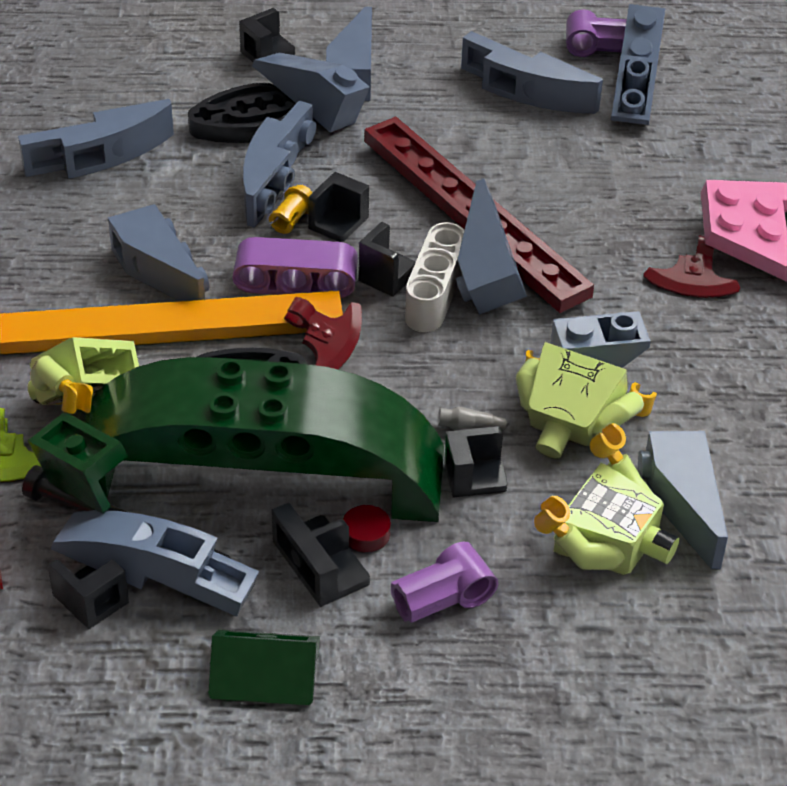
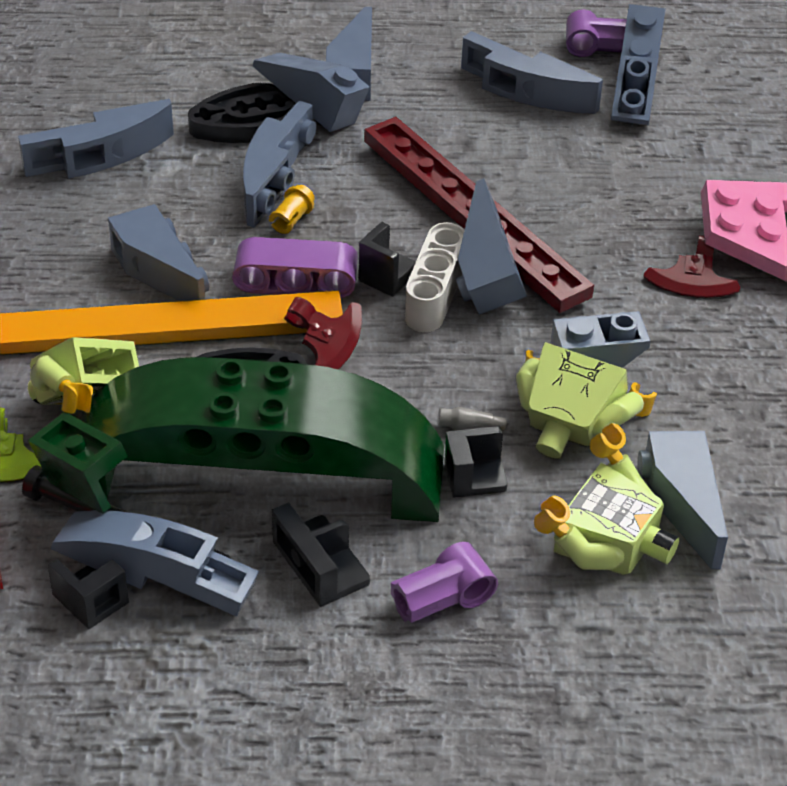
dark green panel [208,630,320,705] -> none
black panel [239,8,296,62] -> none
black panel [308,172,369,242] -> none
dark red tile [343,505,391,552] -> none

